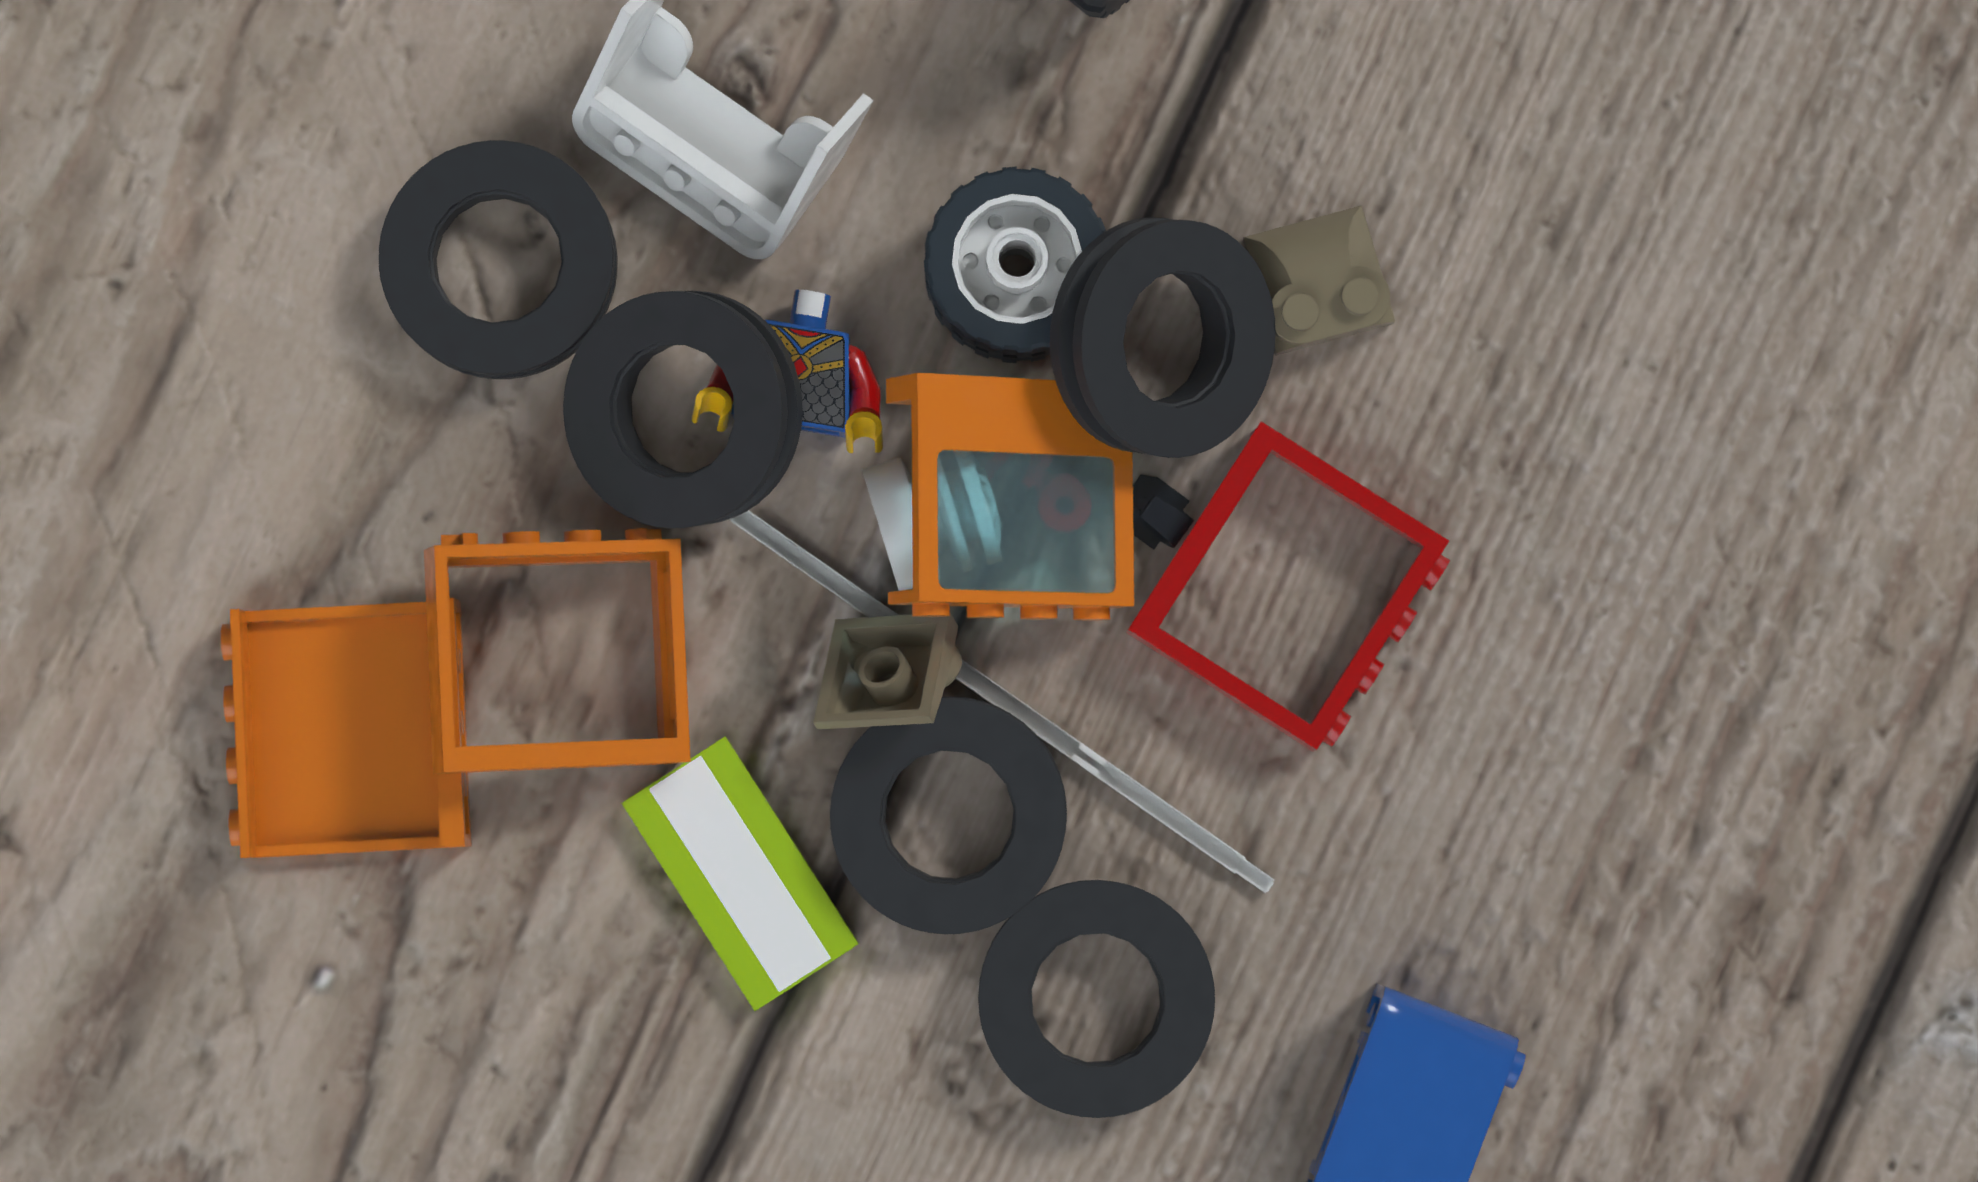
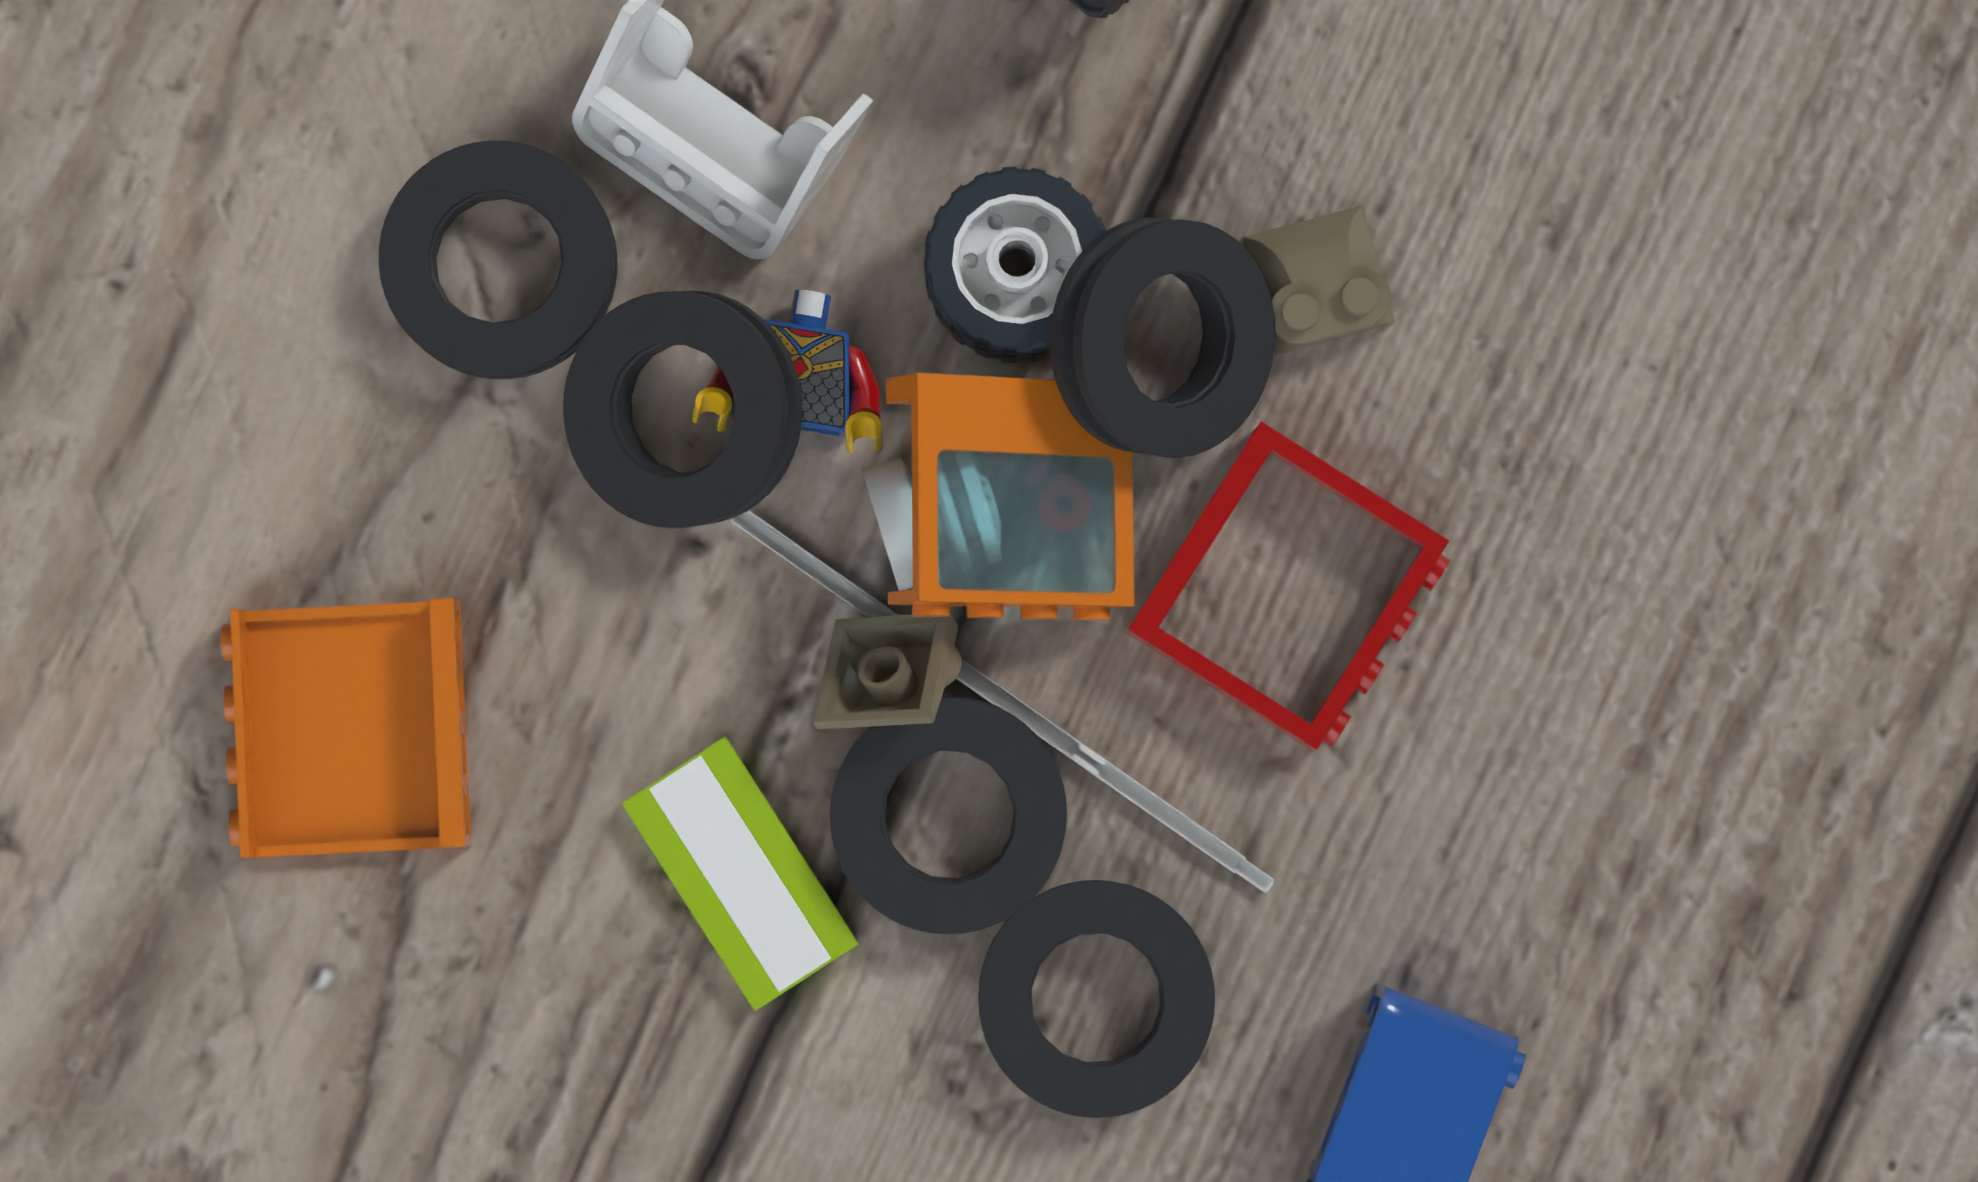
orange window [424,528,691,774] -> none
black piece [1133,475,1195,550] -> none

